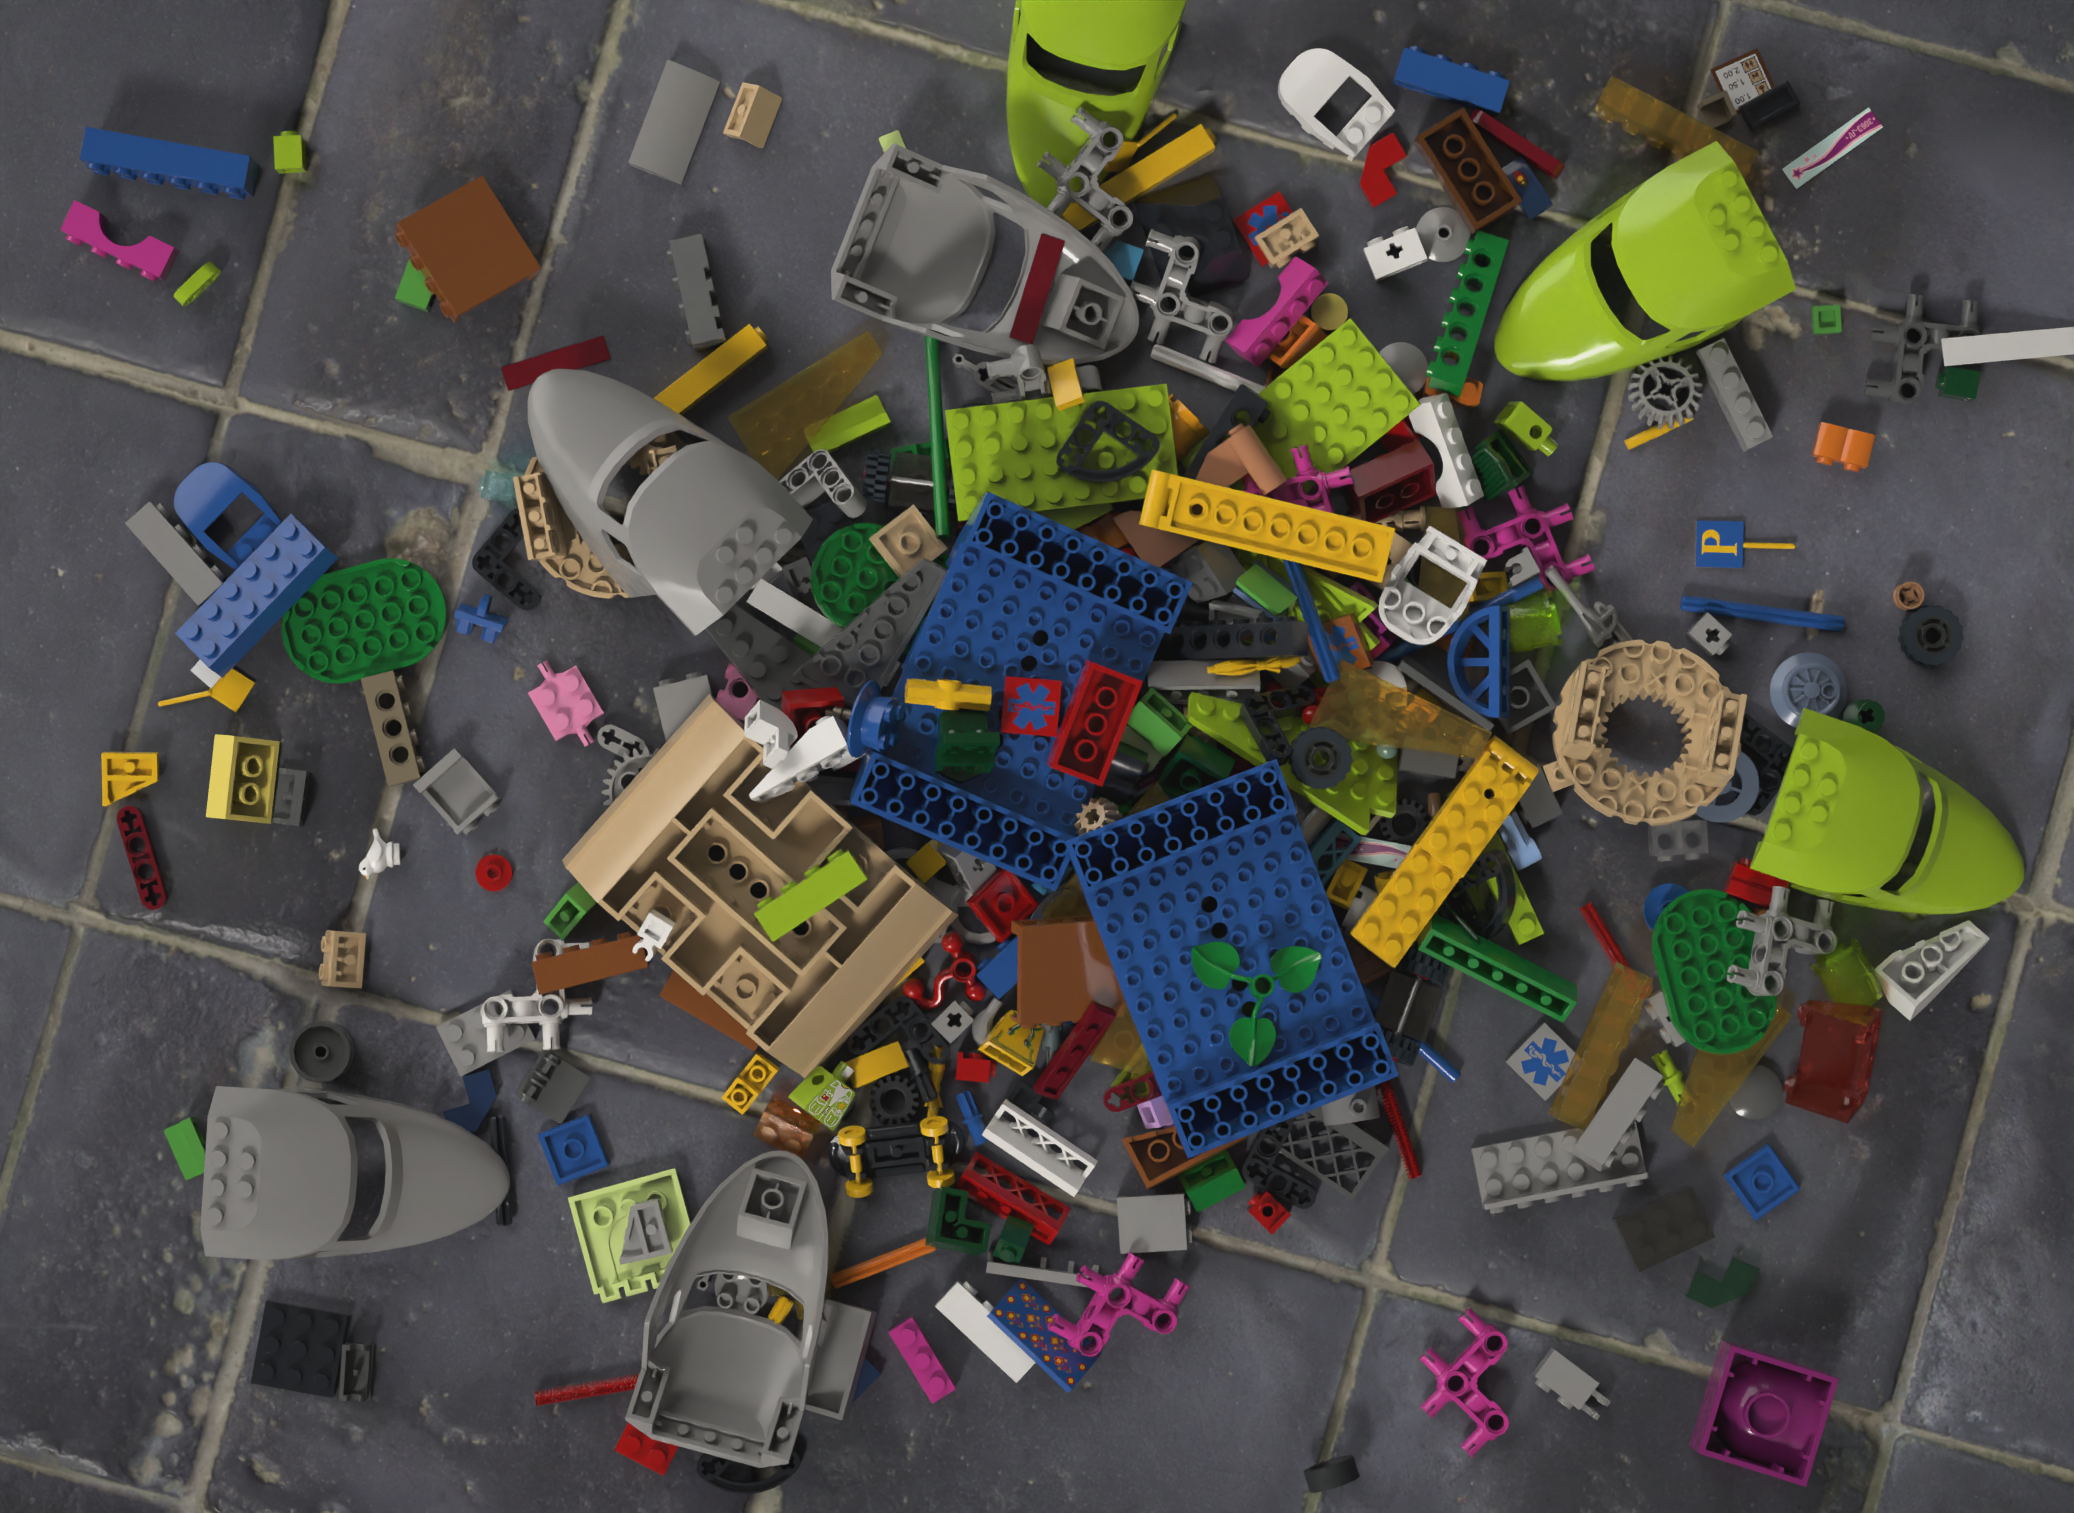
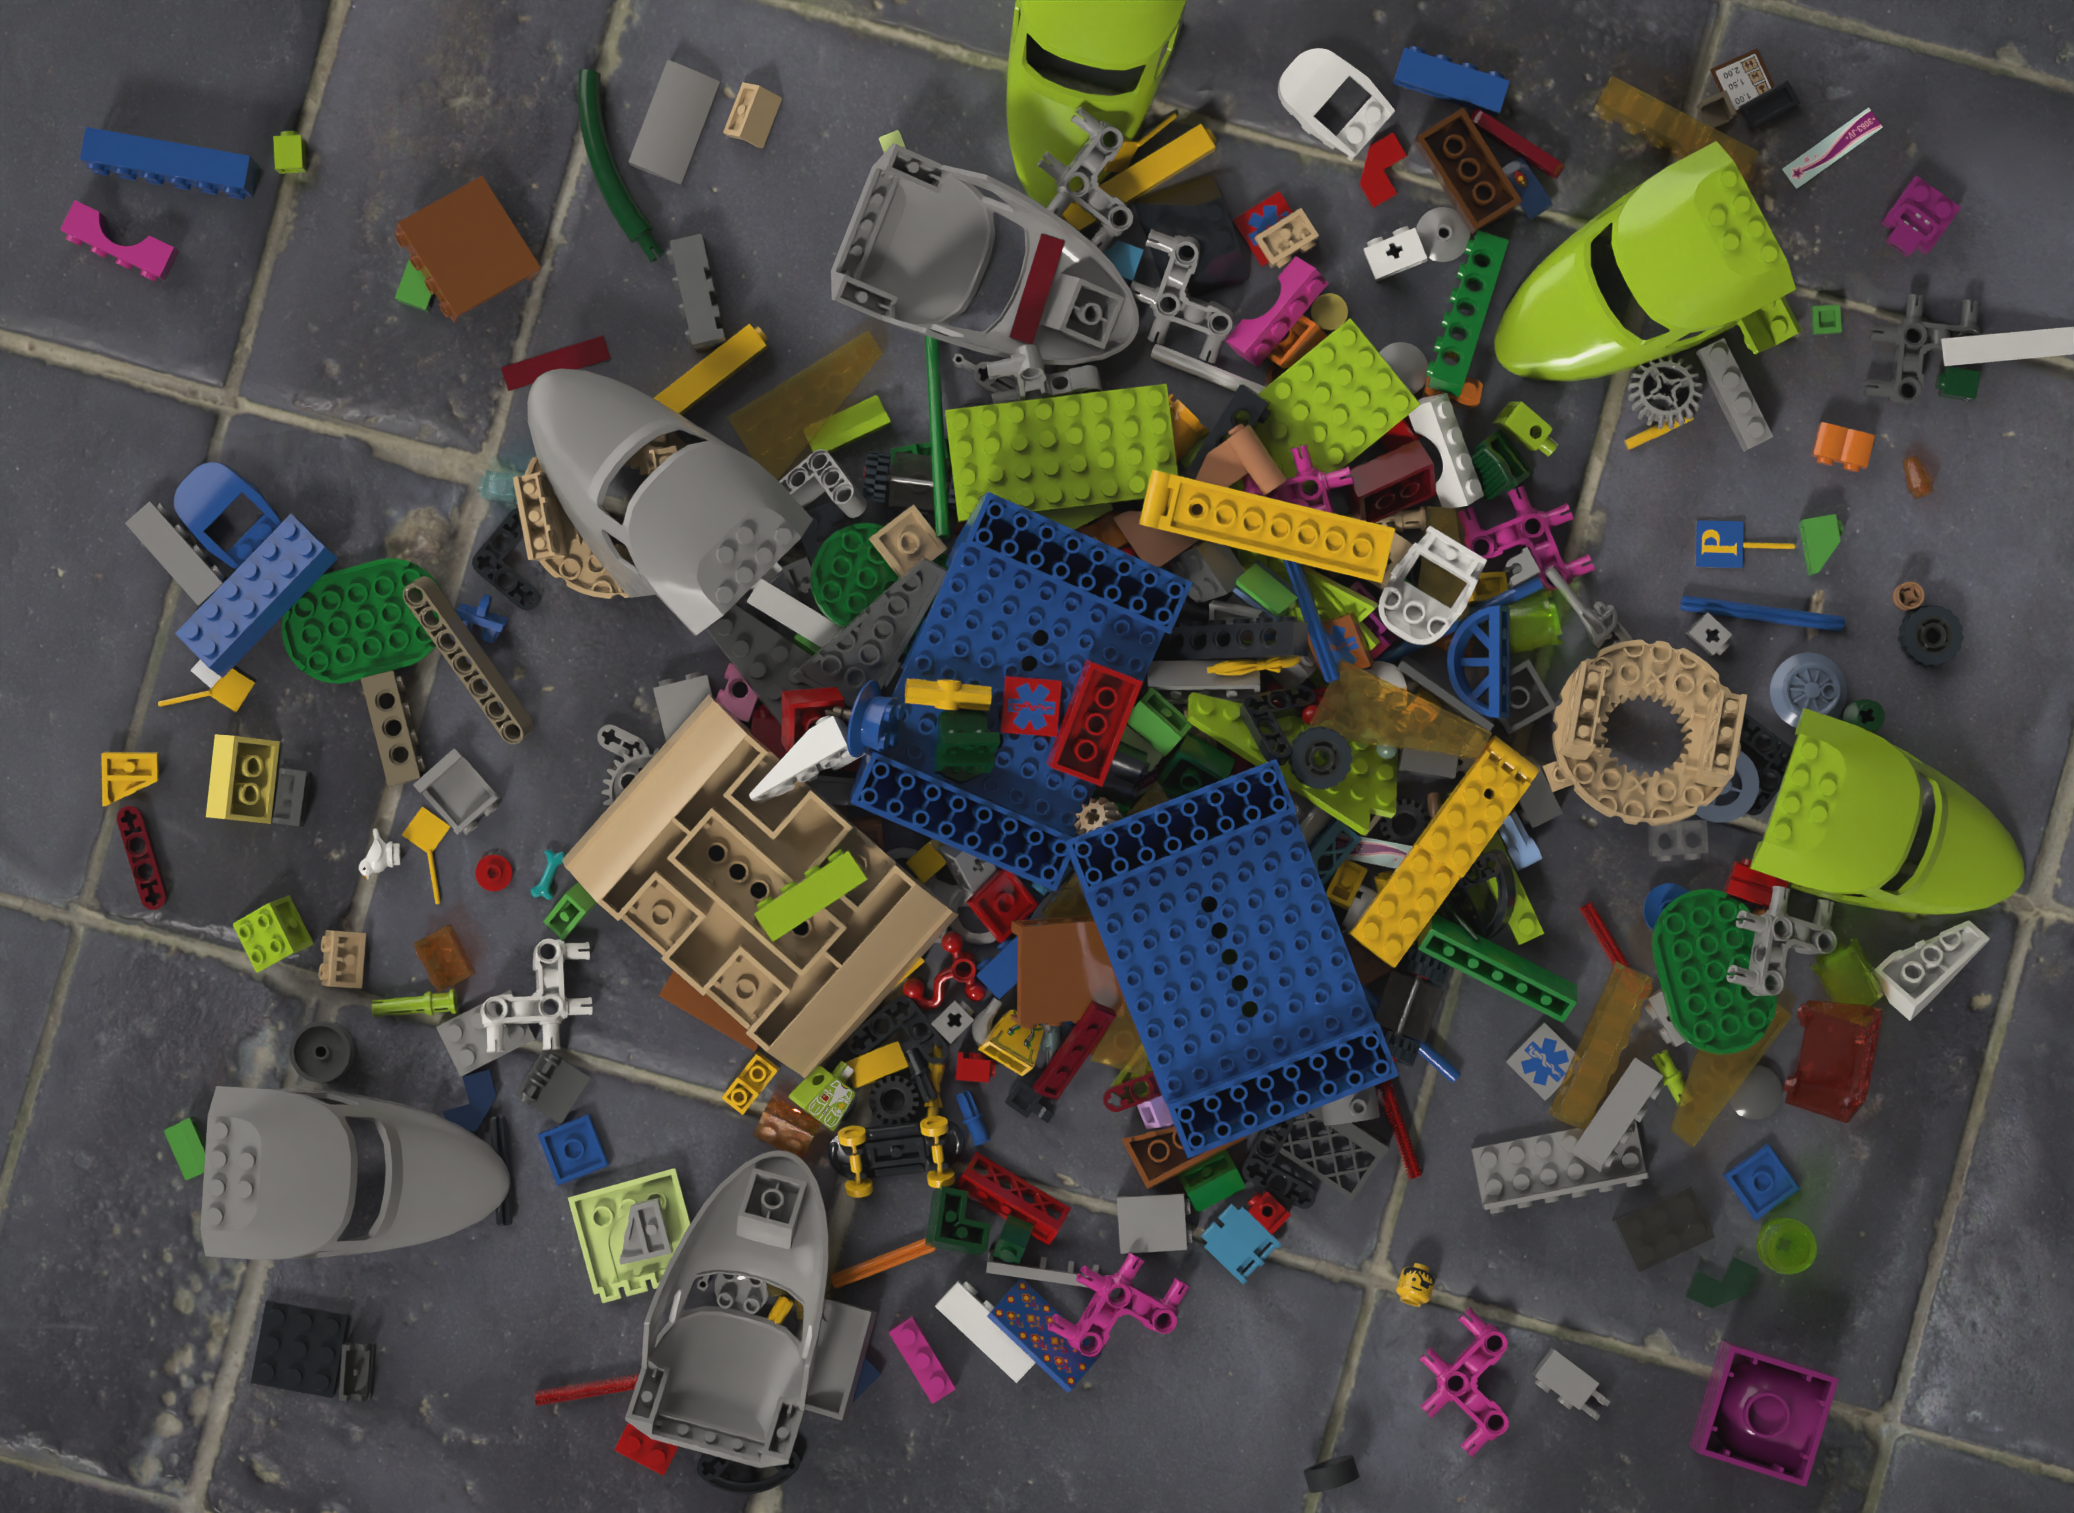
lime beam [174,261,221,307] -> none
bright pink plate [528,660,604,747] -> none
dark orange wedge [531,931,648,995] -> none
white plate [633,909,676,962] -> none
white brick [744,700,798,769] -> none
white fence [982,1099,1098,1197] -> none
yellow slope [1047,358,1085,411] -> none
black beam [1056,401,1159,483] -> none
green plant [1191,942,1322,1067] -> none
none -> lime bracket [233,895,314,973]
none -> lime pin [371,989,458,1018]
none -> yellow piece [402,806,451,904]
none -> dark tan beam [403,576,534,744]
none -> clear orange bracket [413,924,476,992]
none -> teal piece [531,849,566,900]
none -> dark green animal [578,69,665,263]
none -> dark azure plate [1201,1204,1282,1285]
none -> yellow head [1396,1263,1436,1307]
none -> lime bracket [1737,296,1802,354]
none -> clear neon green piece [1755,1217,1817,1275]
none -> bright green slope [1799,514,1843,576]
none -> magenta piece [1881,175,1961,257]
none -> clear orange cone [1902,456,1934,499]

